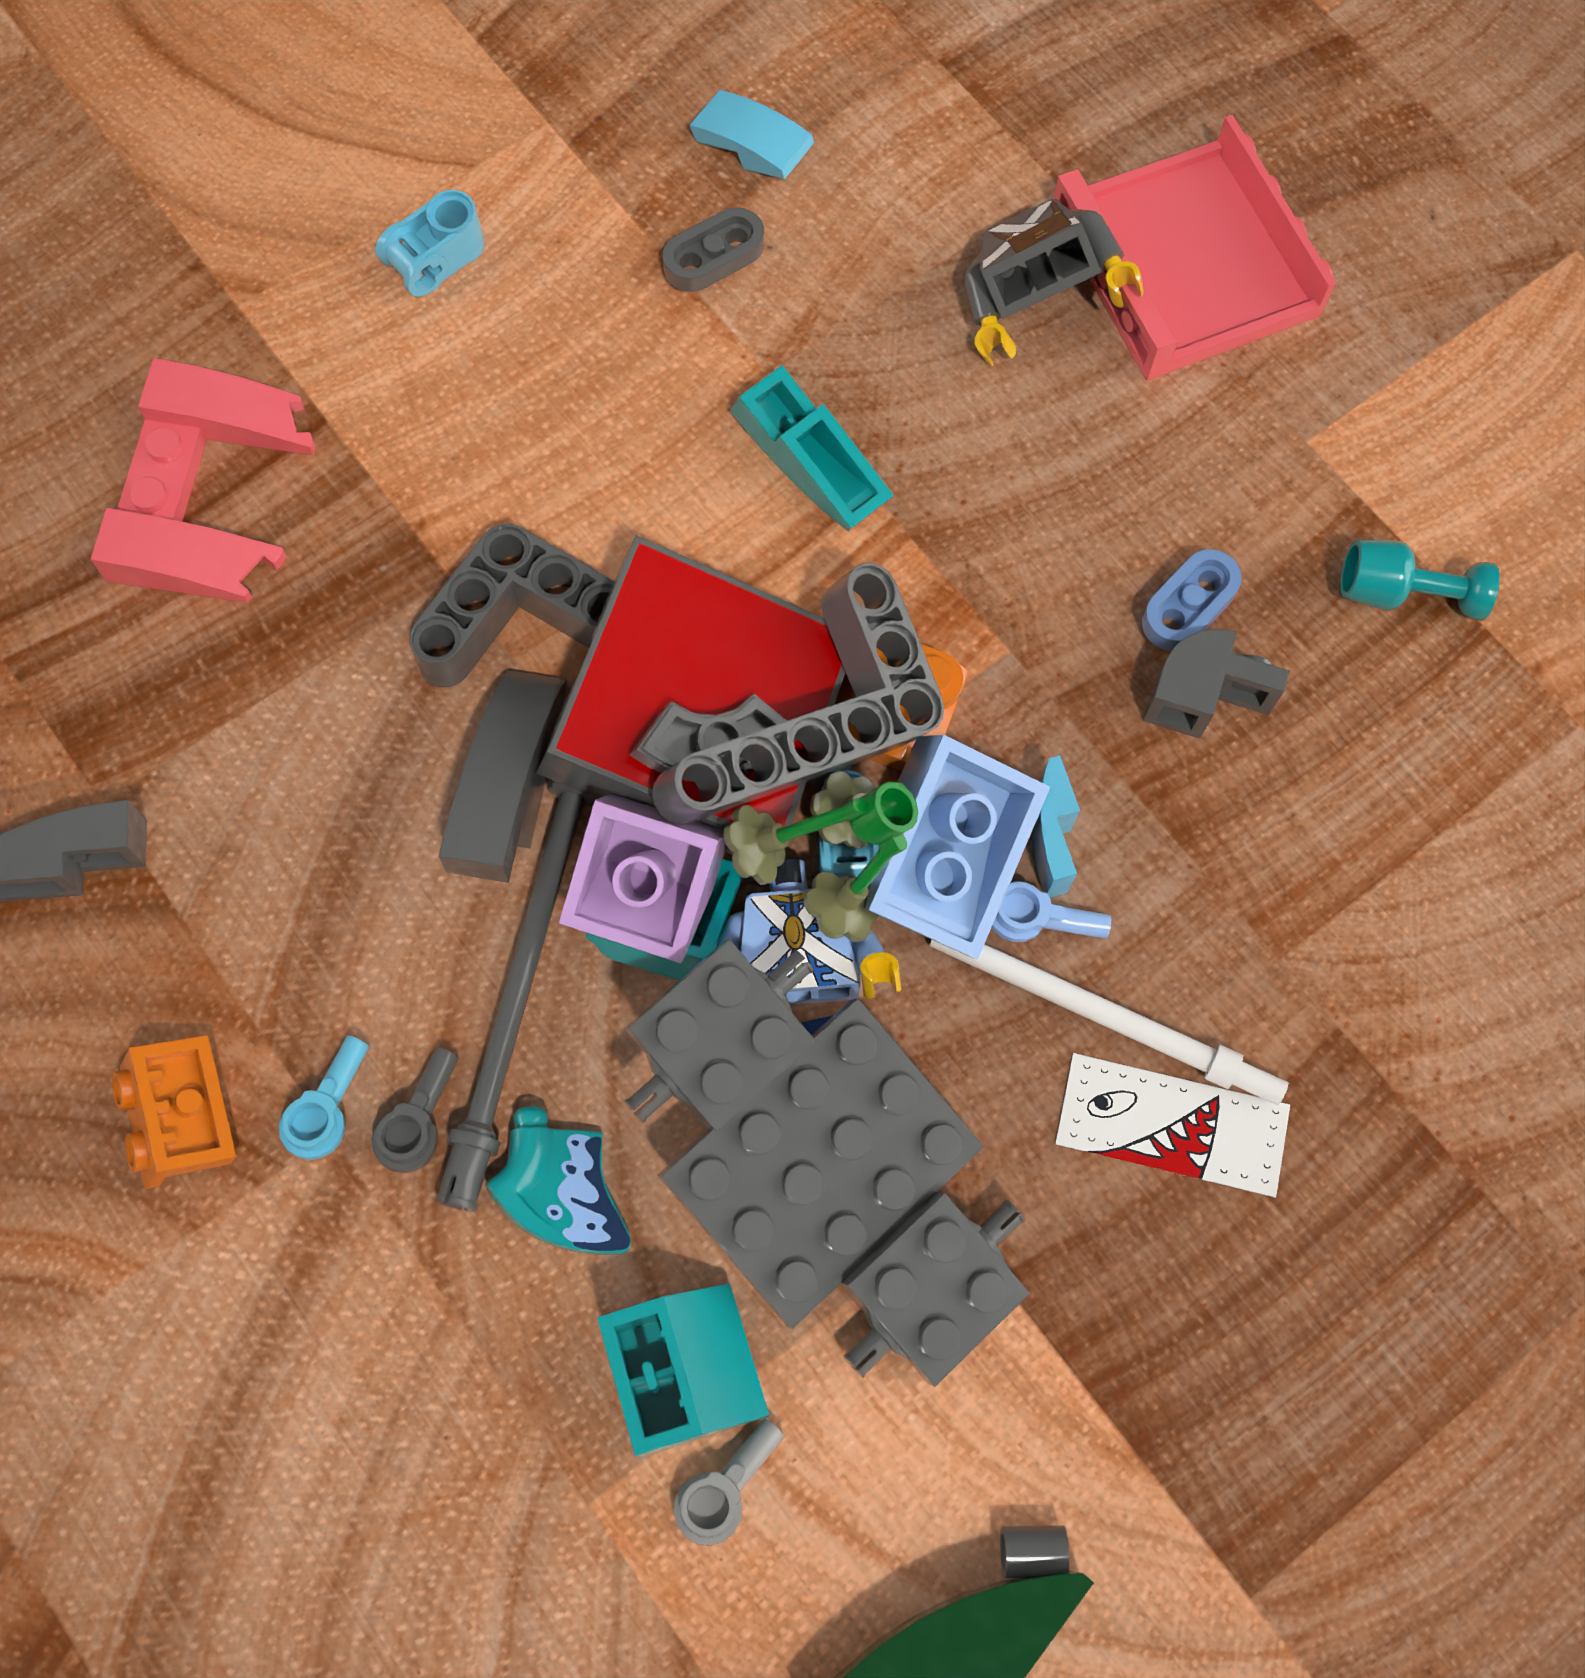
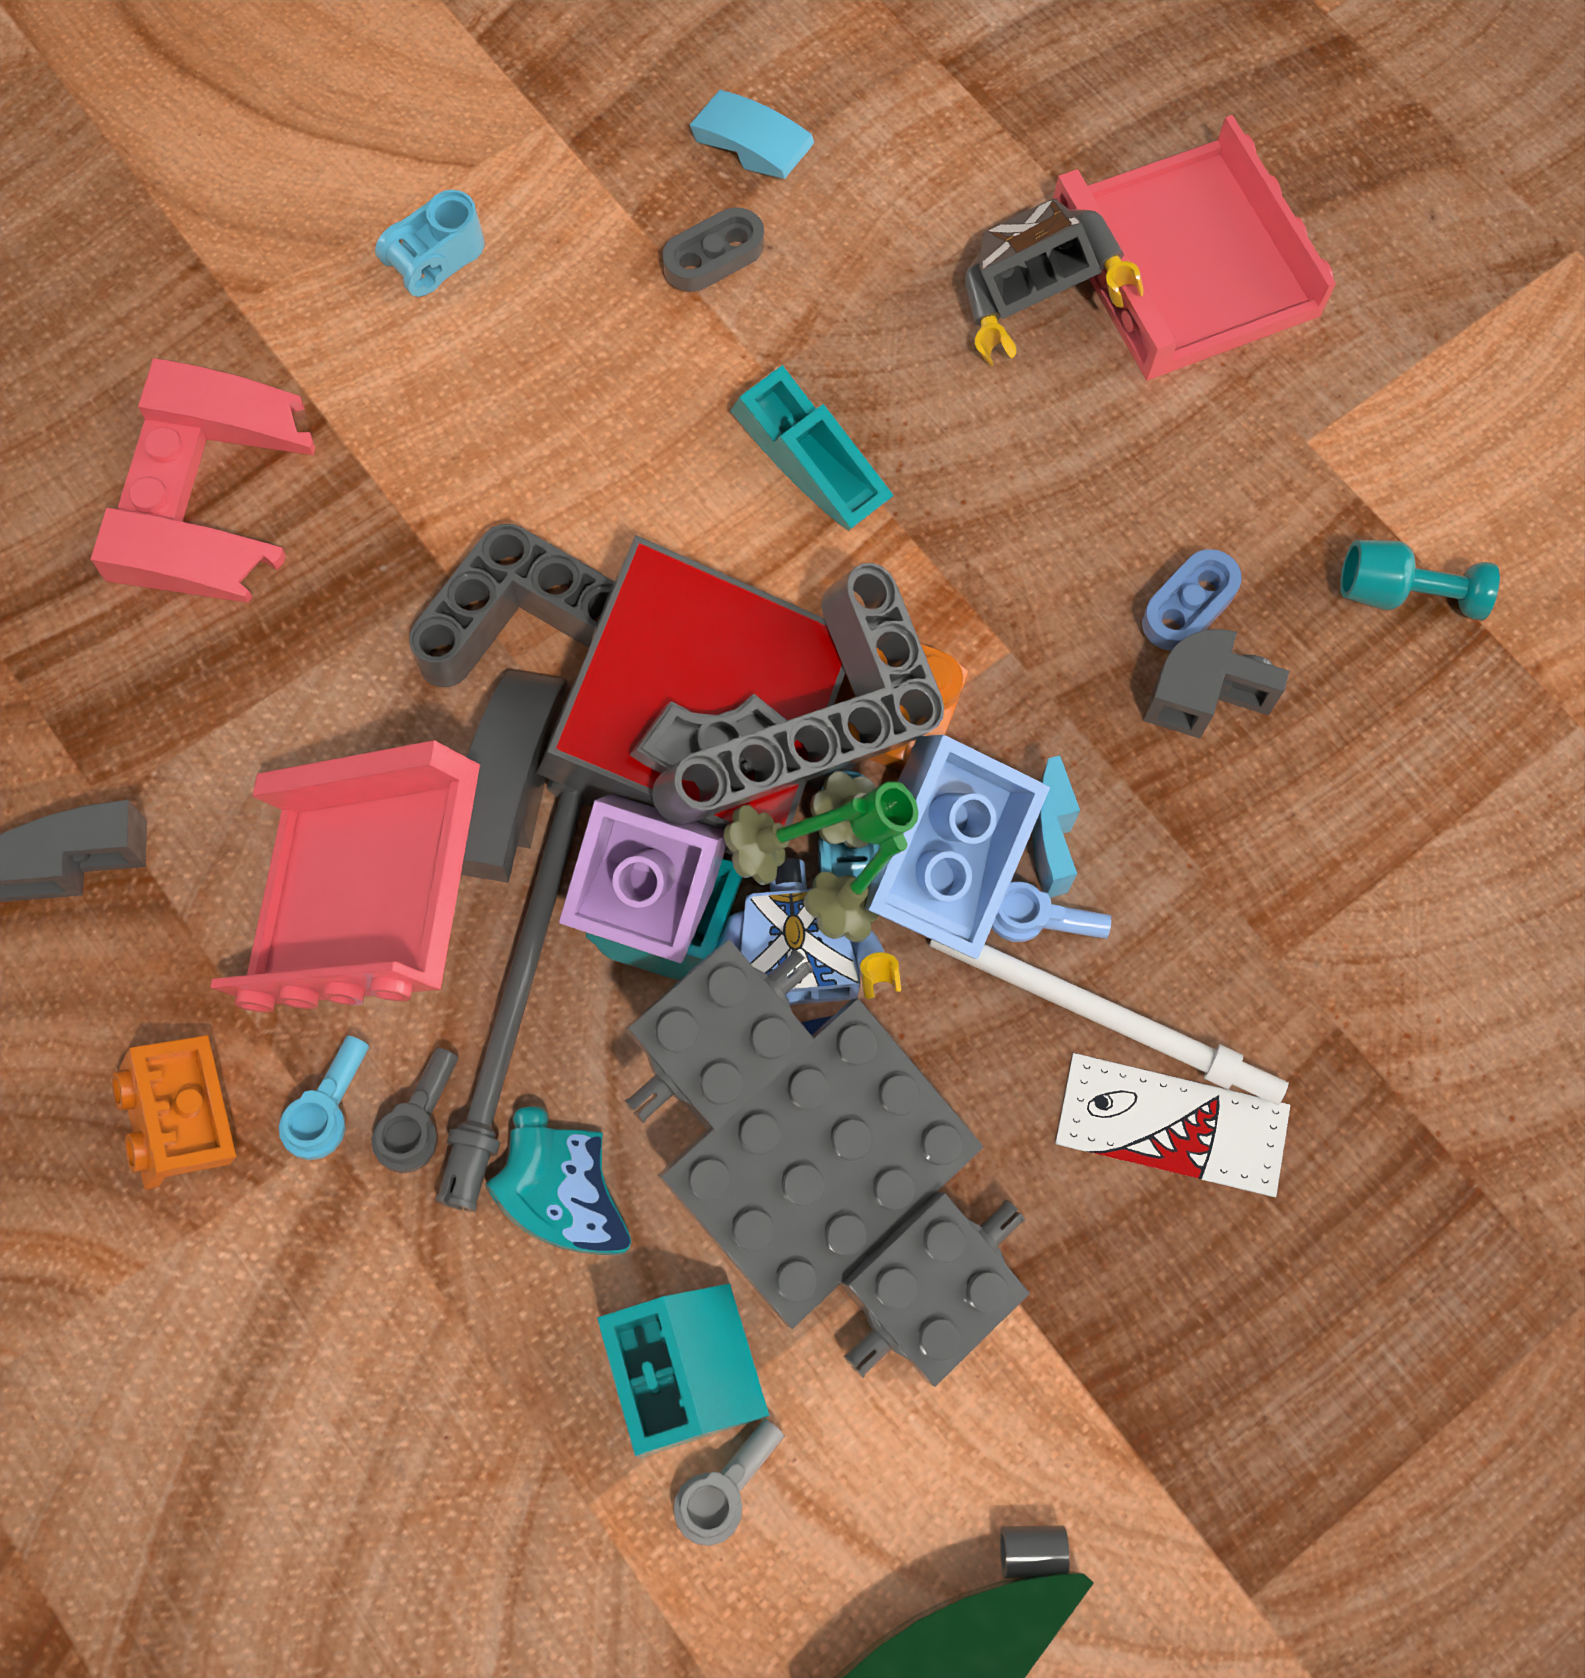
none -> coral panel [211,740,480,1012]

